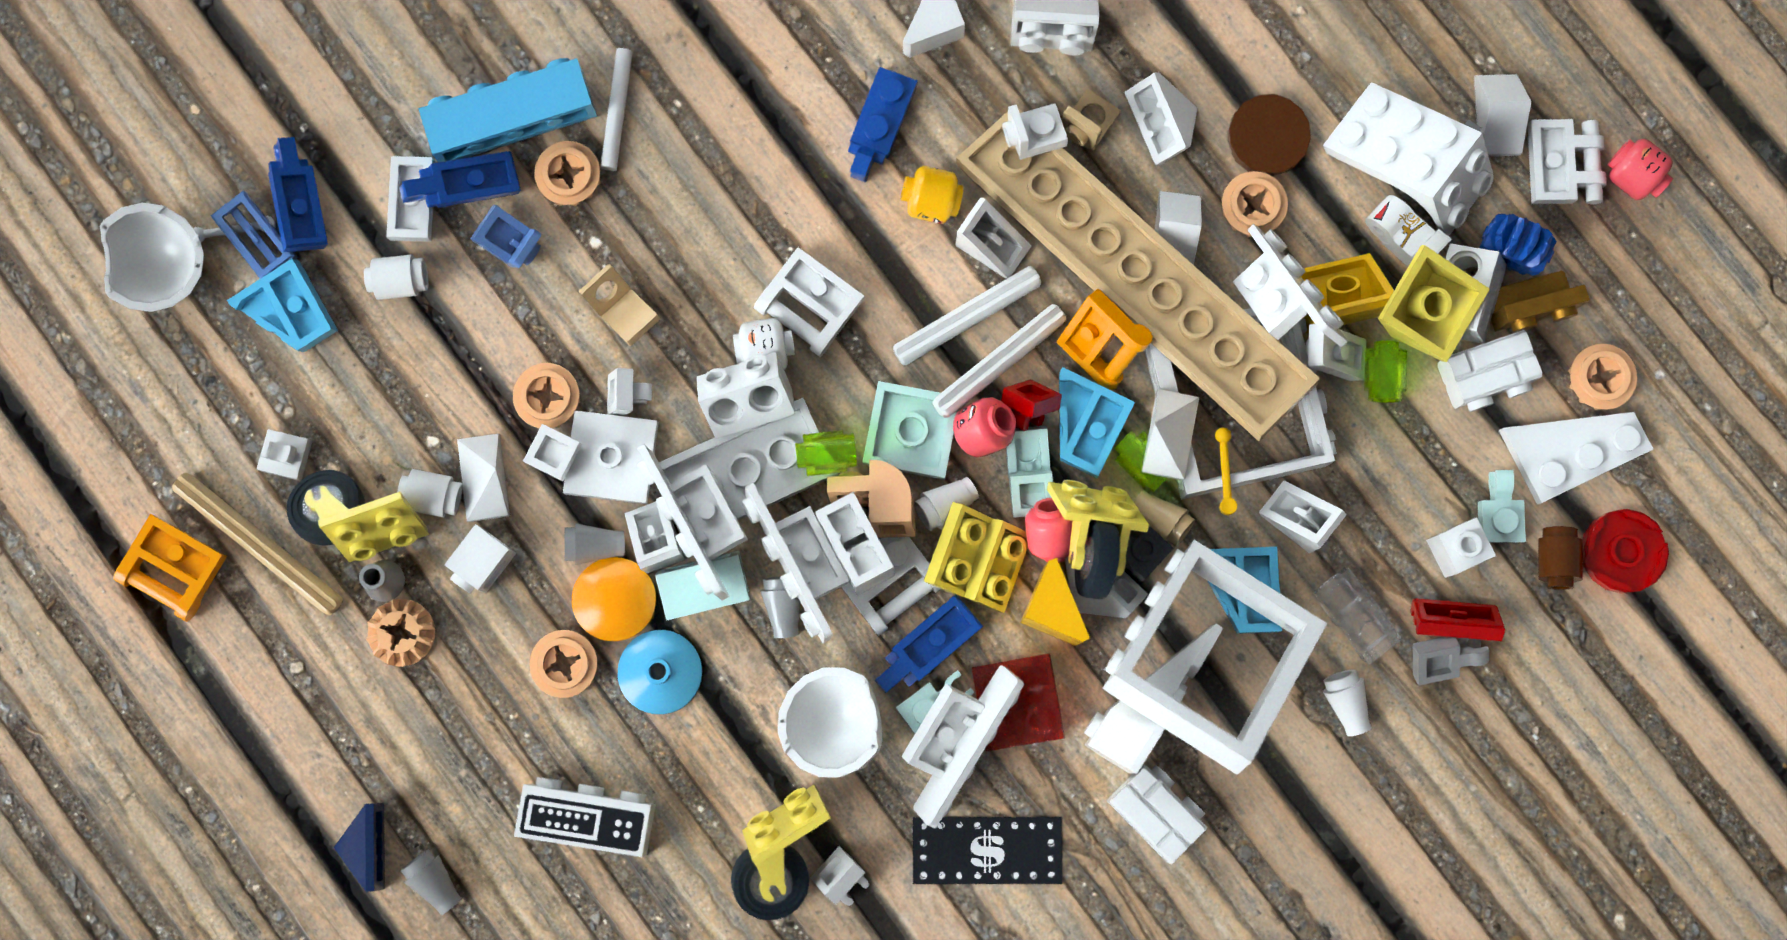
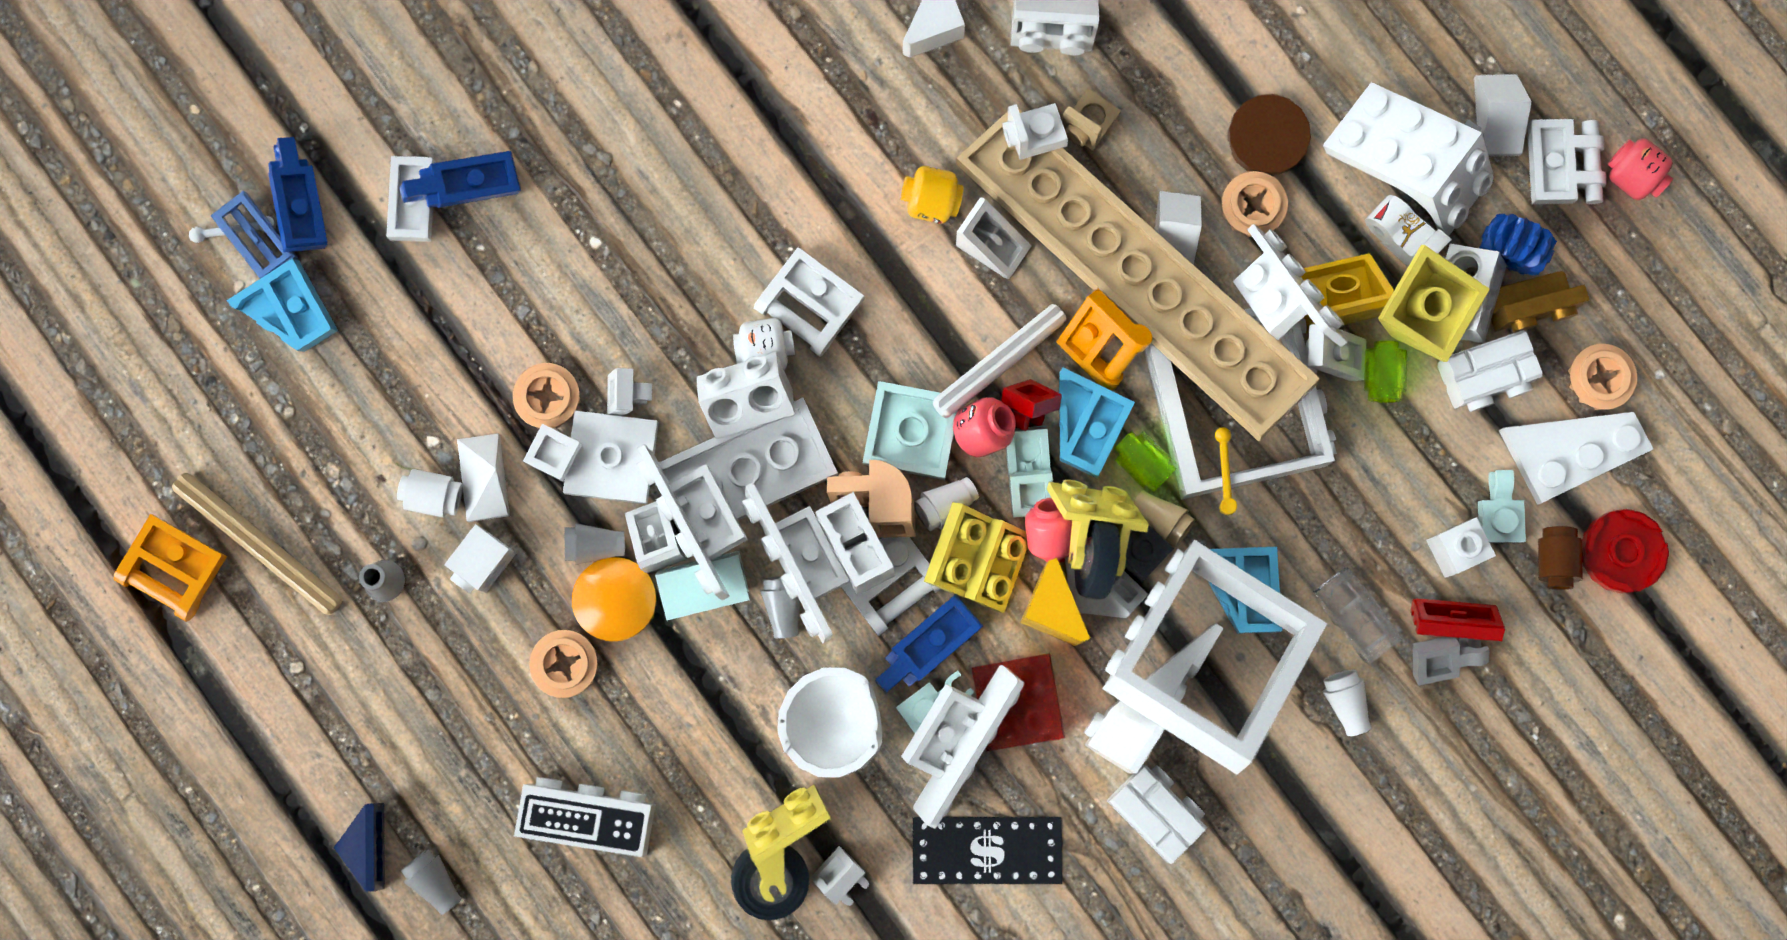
white cylinder [100,202,204,312] -> none
white tile [257,429,313,481] -> none
light yellow plate [287,470,429,562] -> none
white brick [364,254,429,300] -> none
light nougat gear [366,599,435,667] -> none
medium azure brick [418,58,597,162] -> none
medium blue bracket [470,205,542,268] -> none
light nougat gear [534,141,600,206] -> none
tan bracket [579,264,660,346] -> none
white bar [600,48,633,171] -> none
medium azure dish [618,630,702,714] -> none
clear neon green brick [795,430,857,476] -> none
blue hinge [848,66,918,183] -> none
white axle [893,266,1041,365] -> none
white slope [1124,72,1197,166] -> none
white slope [1142,389,1199,481] -> none
white slope [1259,481,1347,554] -> none

